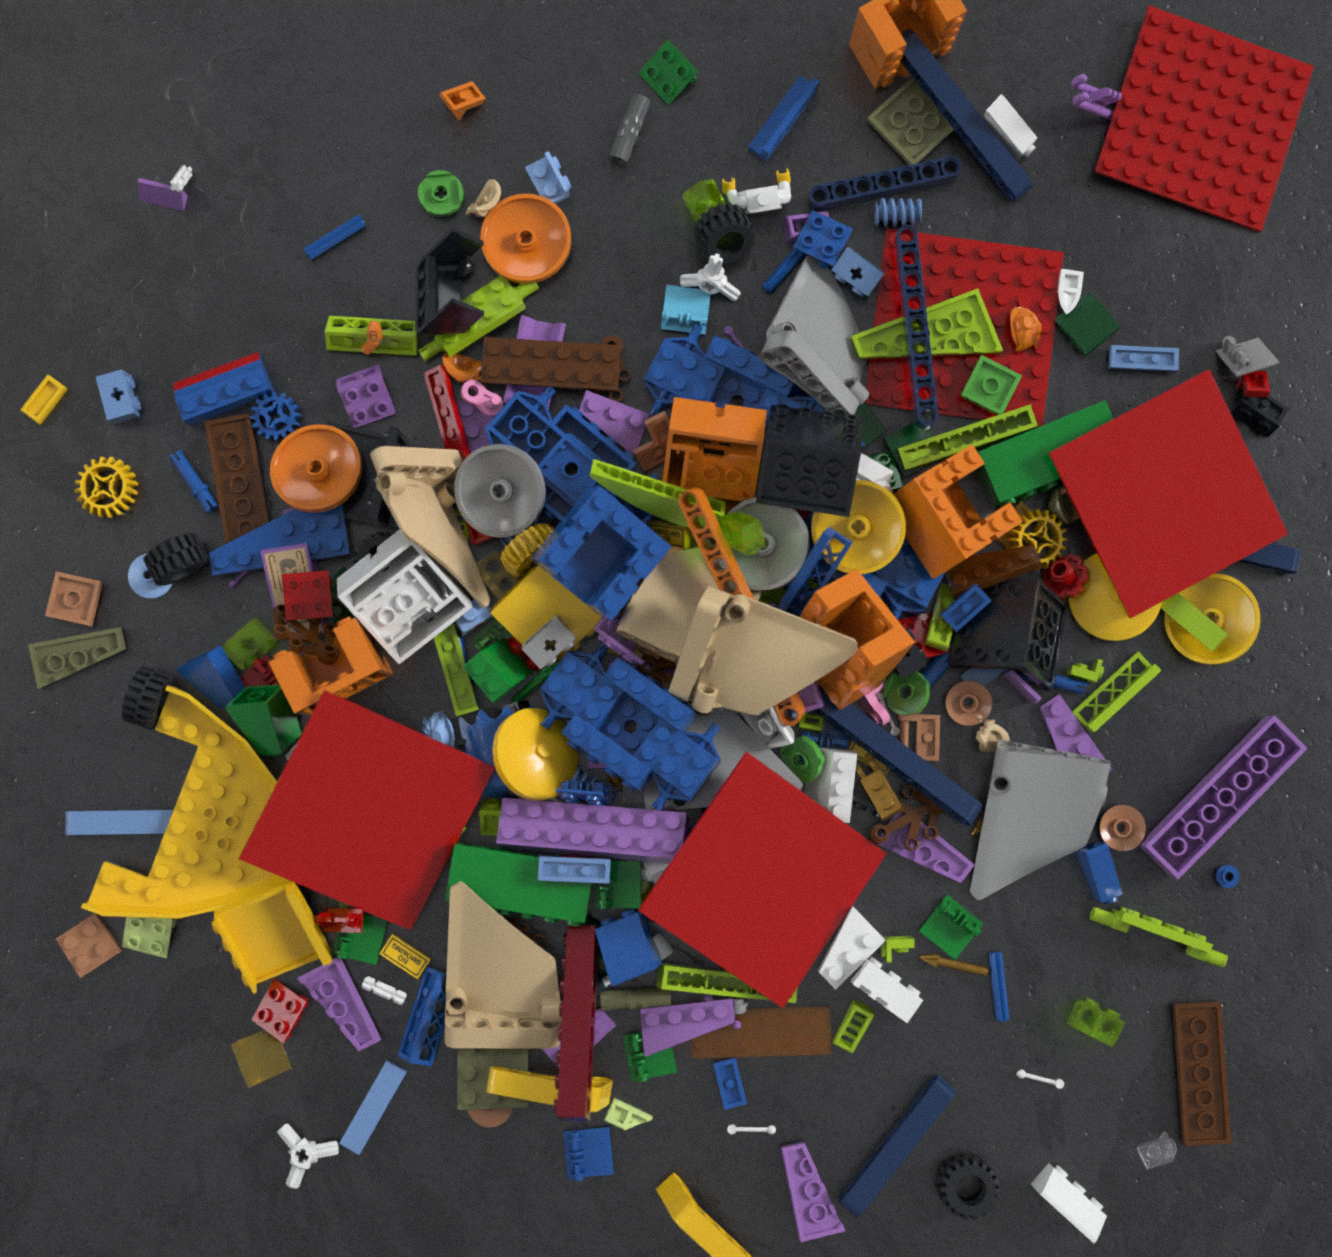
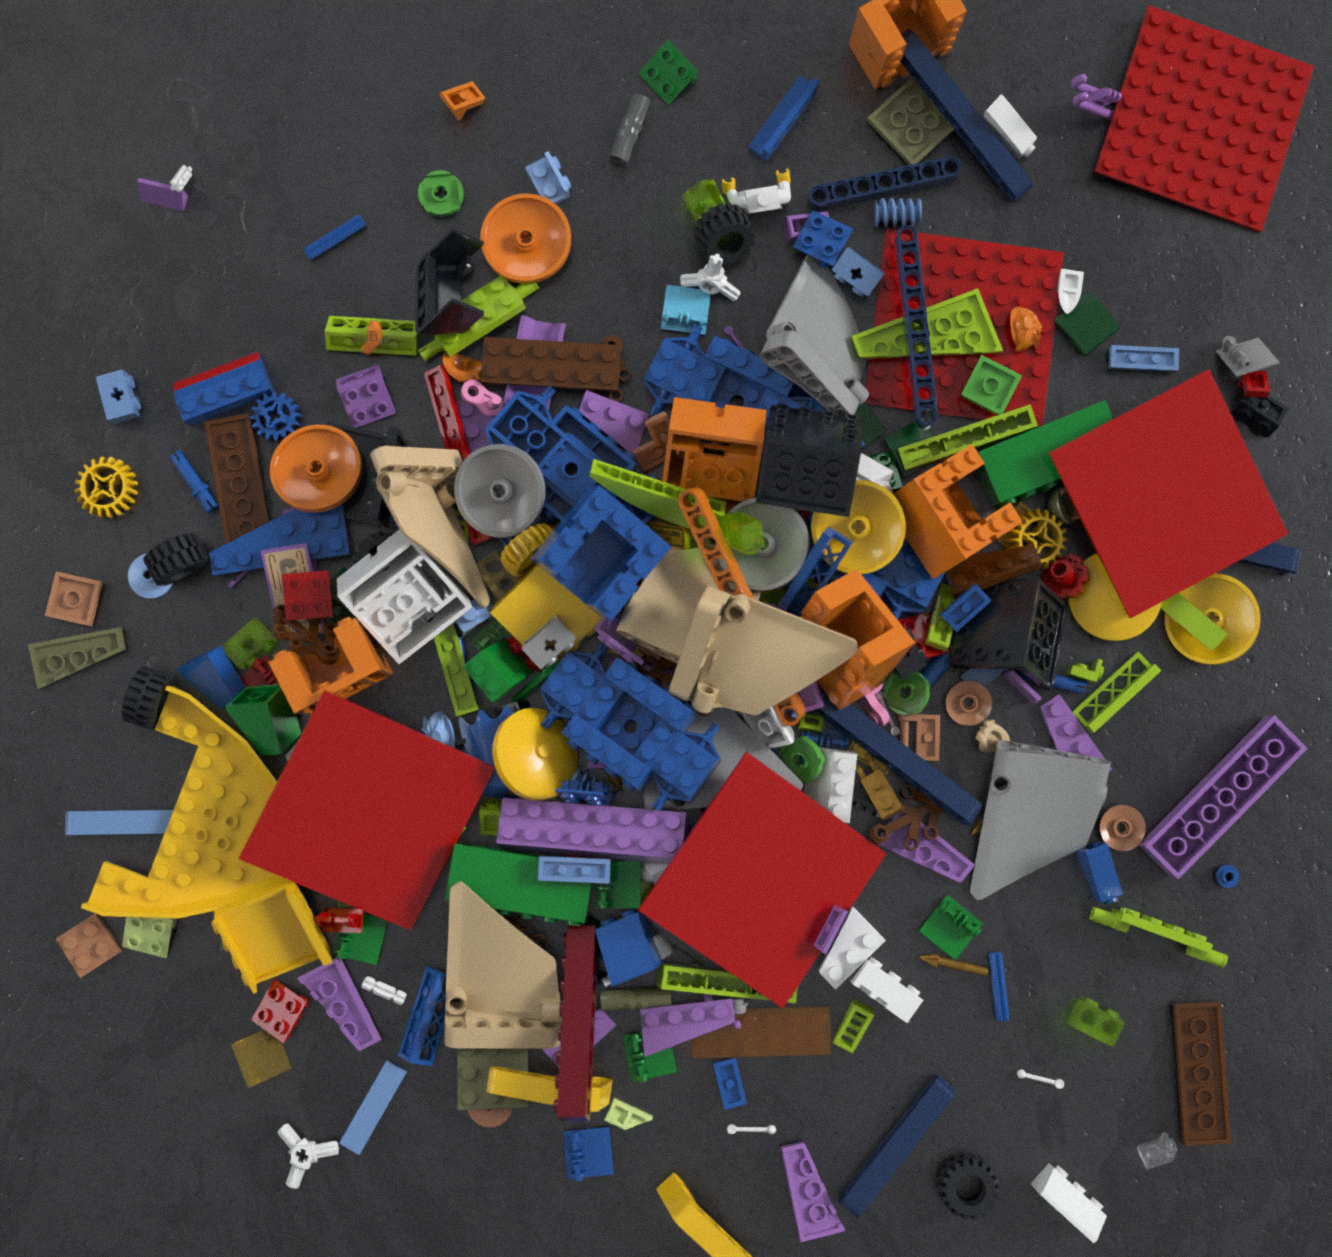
yellow tile [20,374,68,425] -> none
yellow tile [379,934,431,979] -> none
tan hat [465,179,501,218] -> none
blue axle [763,249,806,294] -> none
lime bracket [880,936,915,963] -> none
none -> medium lavender slope [814,905,849,954]

